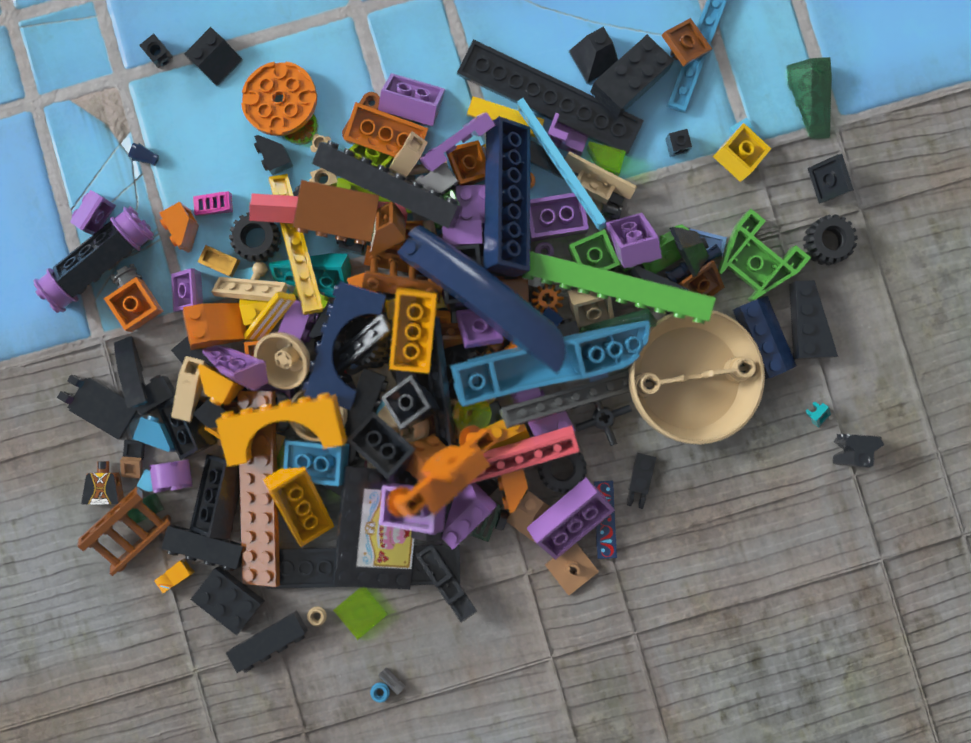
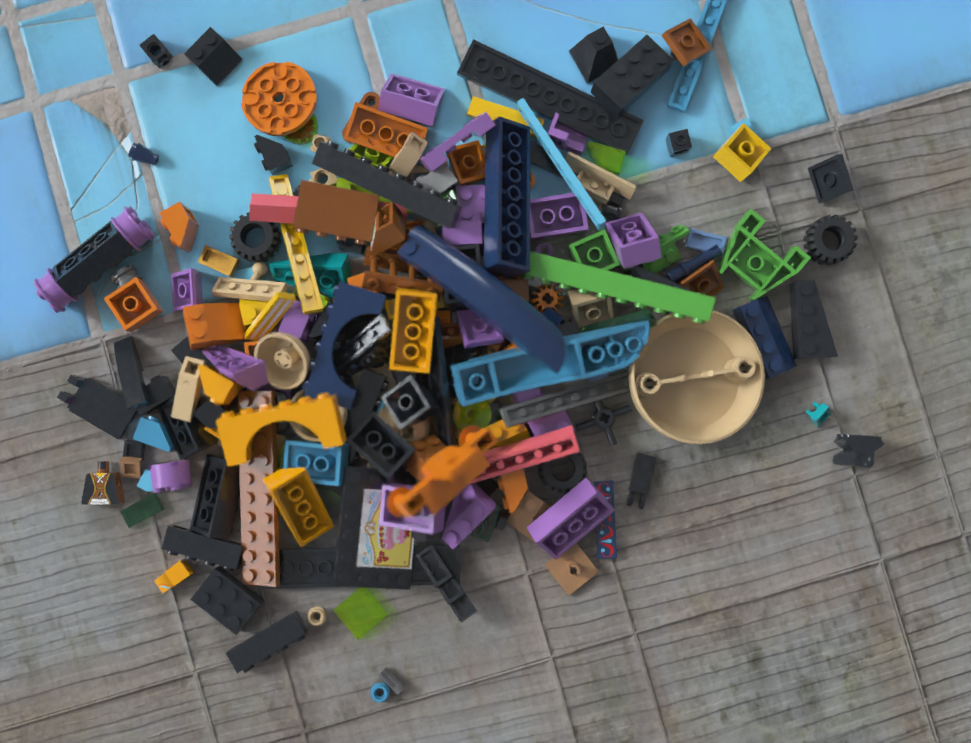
medium lavender slope [70,190,116,235] -> none
dark orange fence [78,487,171,576] -> none
dark pink slope [193,191,233,216] -> none
black slope [669,227,709,277] -> none
clear green wedge [786,57,832,139] -> none

